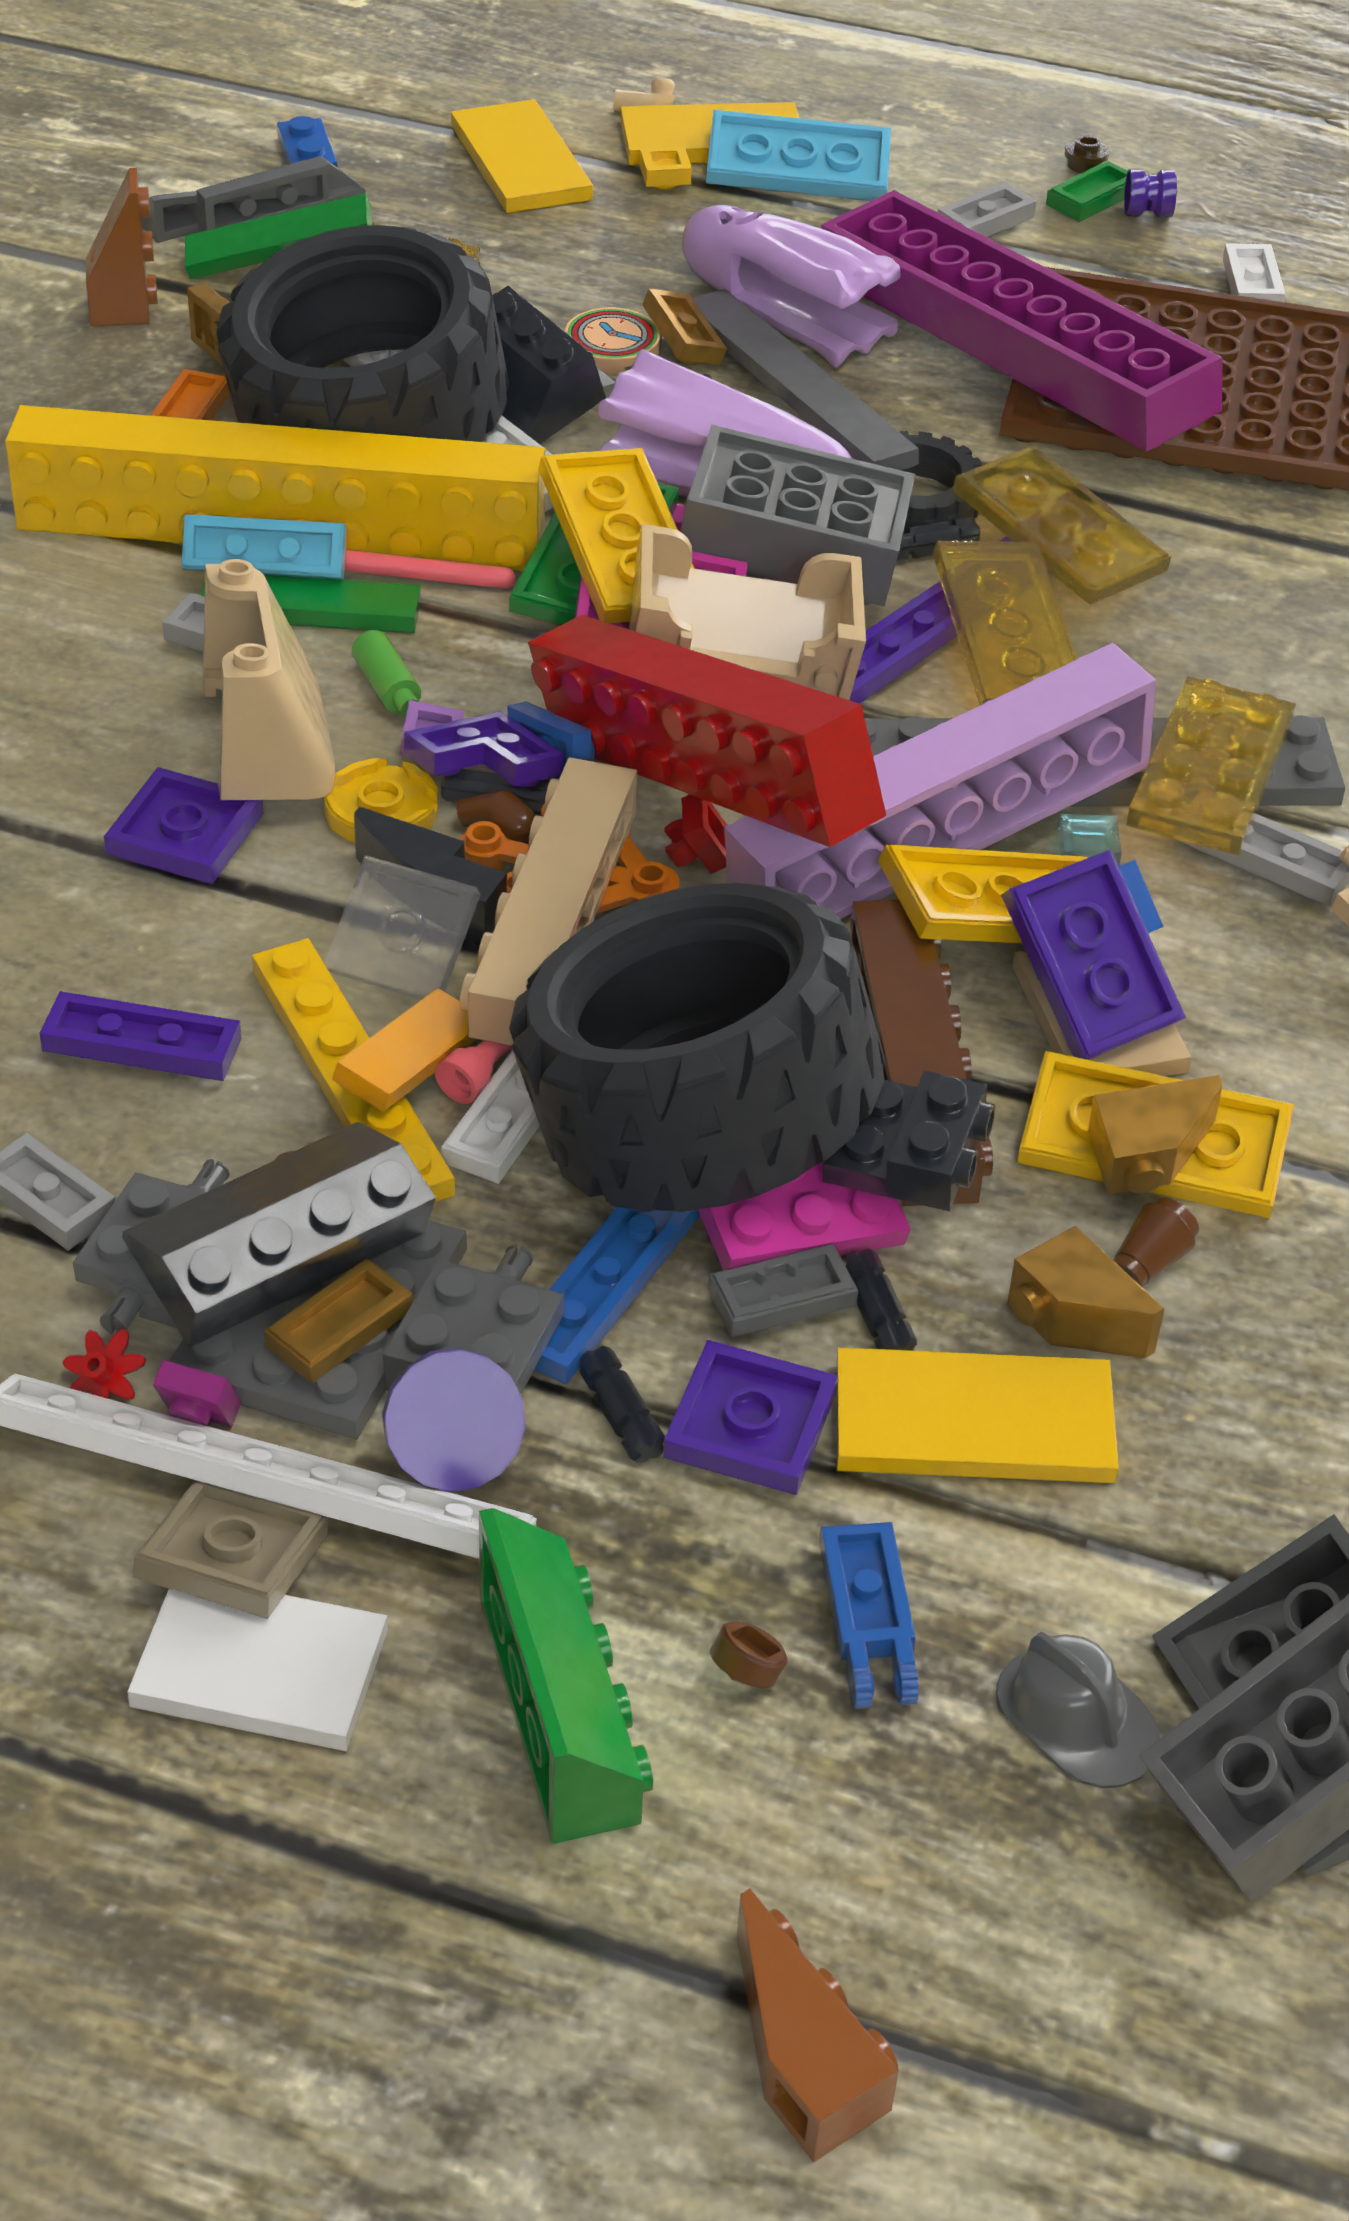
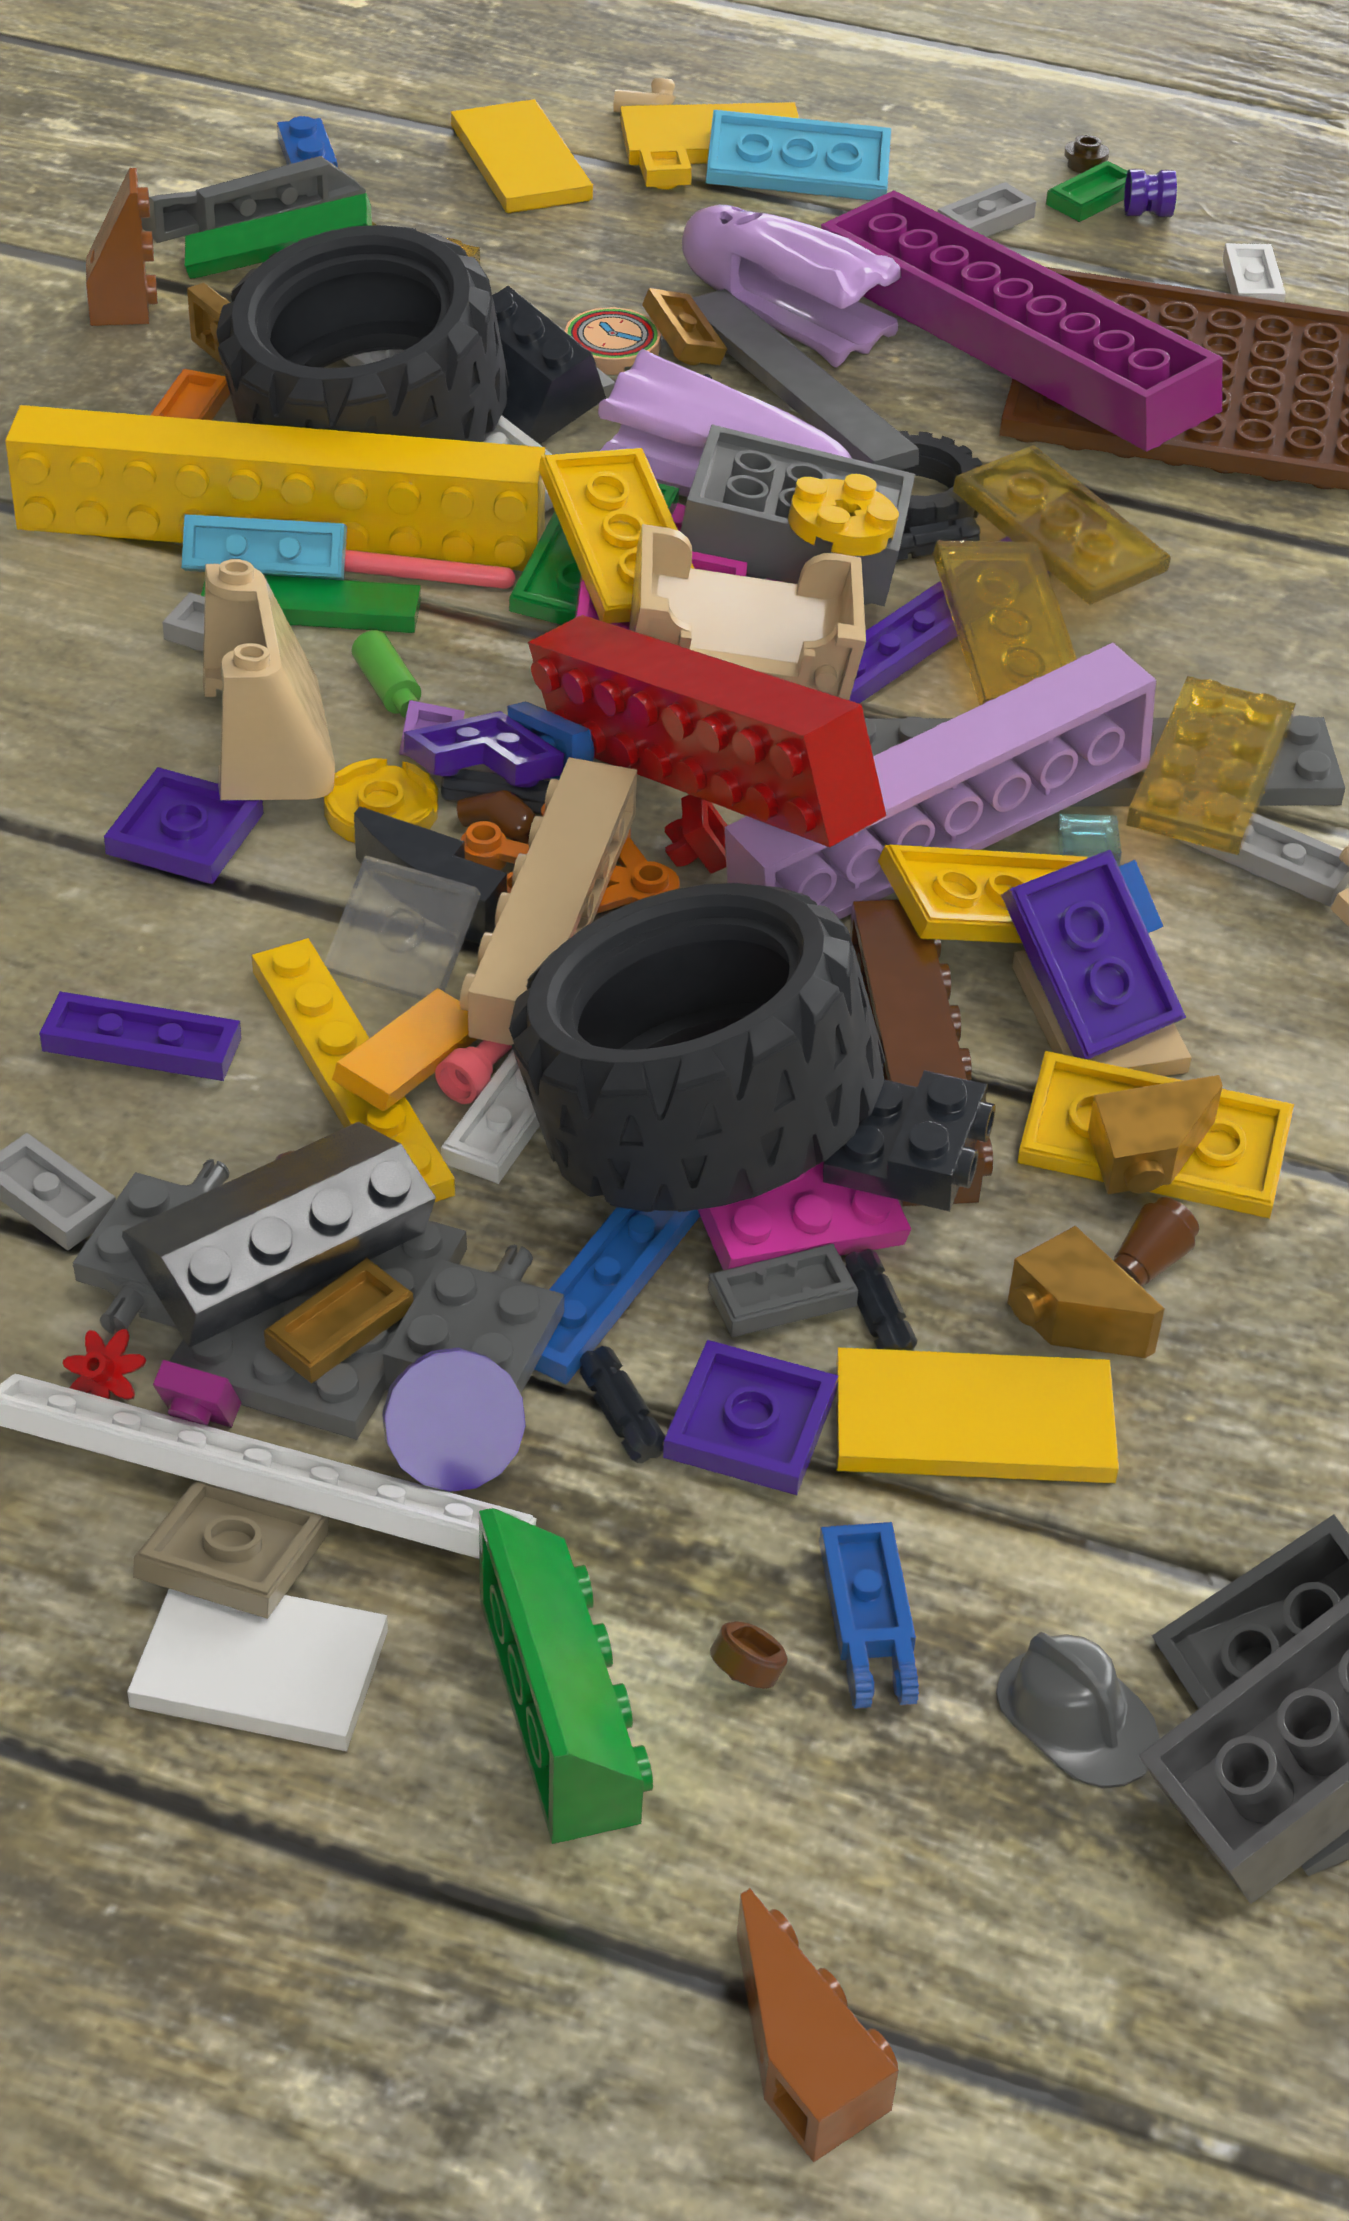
none -> yellow plate [788,474,899,556]

